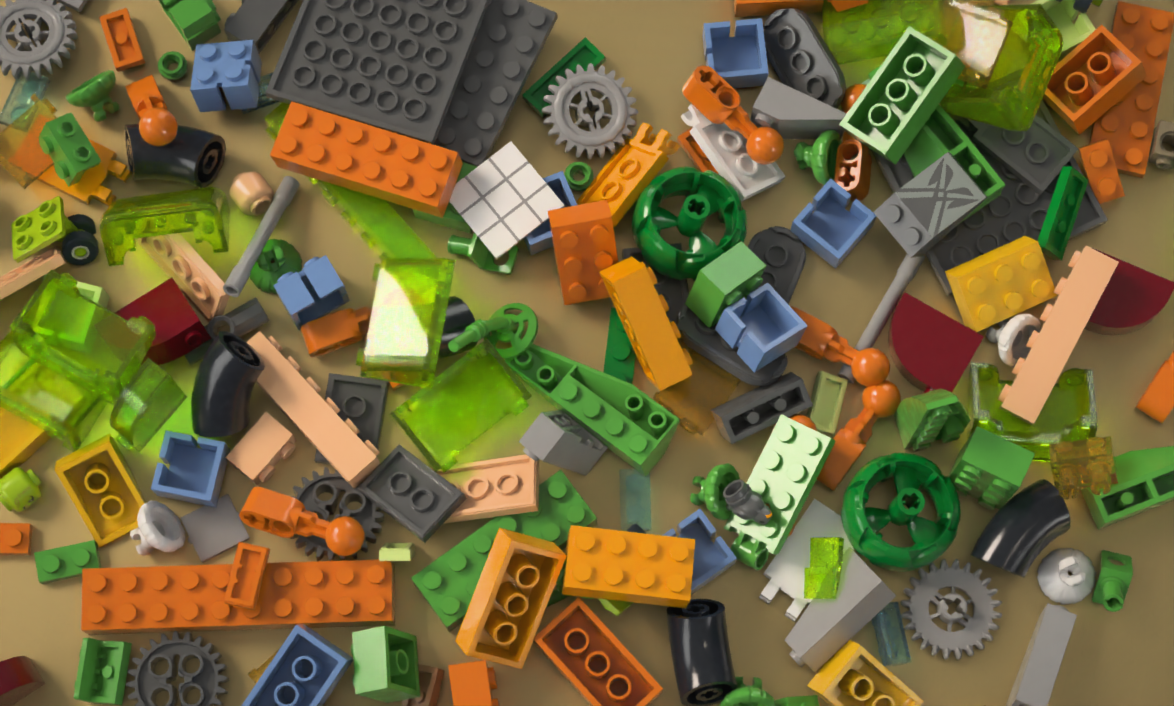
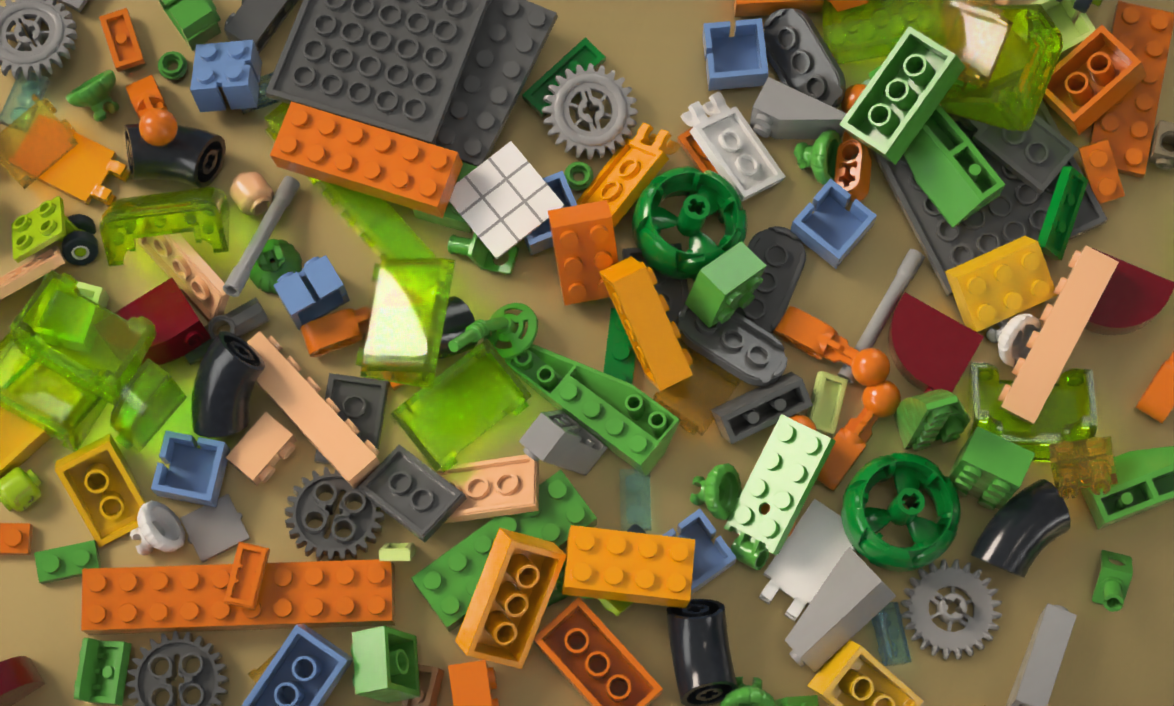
bright green bracket [38,113,101,187] -> none
orange beam [239,487,365,556] -> none
orange beam [682,65,784,165] -> none
medium blue piece [715,283,808,373] -> none
dark grey animal [723,479,773,525] -> none
clear neon green slope [804,537,844,599] -> none
dark grey slope [873,152,988,258] -> none
white hair [1037,548,1096,605] -> none

